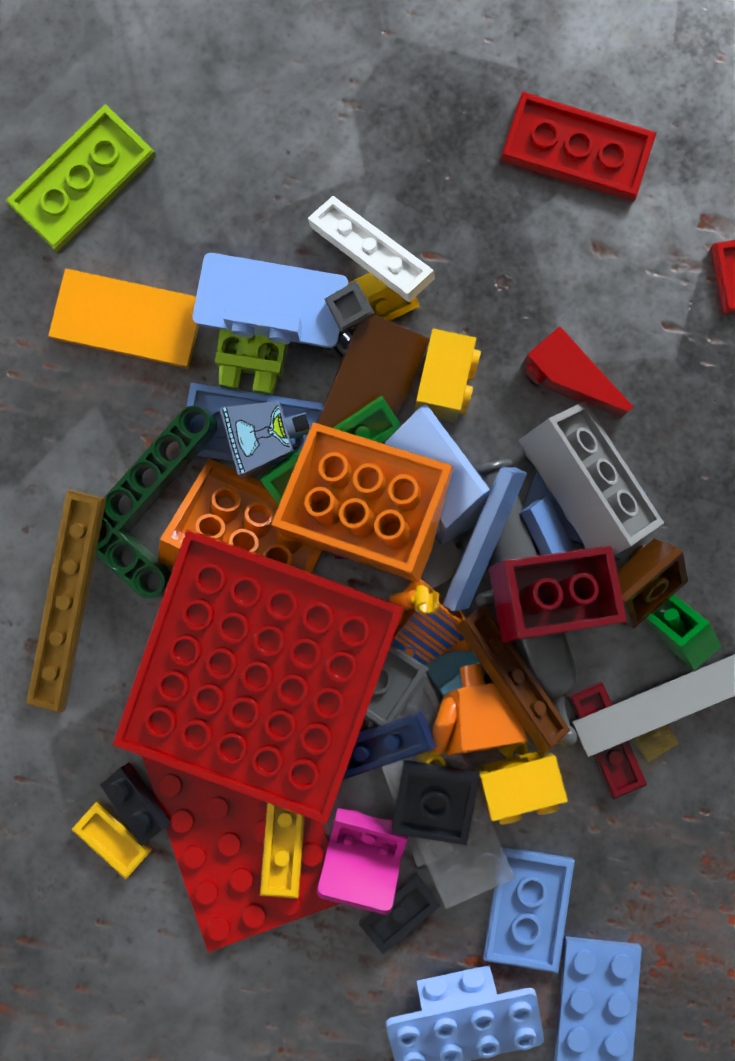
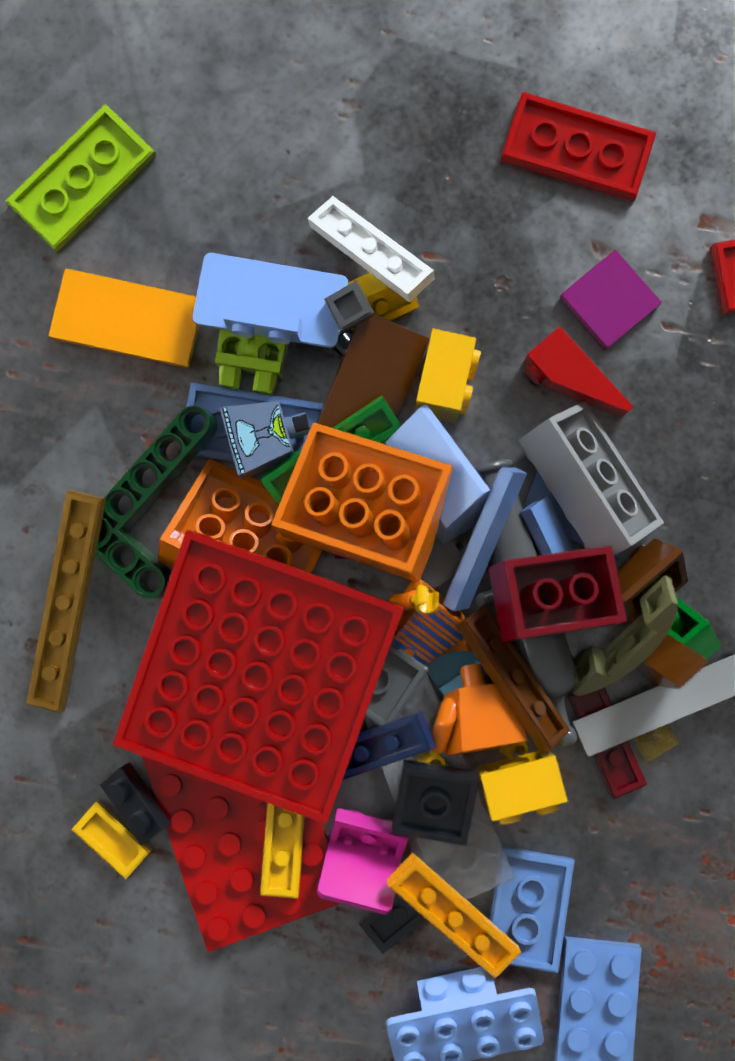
none -> light orange tile [386,853,521,979]
none -> magenta tile [560,249,662,350]
none -> olive slope [572,575,678,696]
none -> reddish brown slope [637,634,708,689]

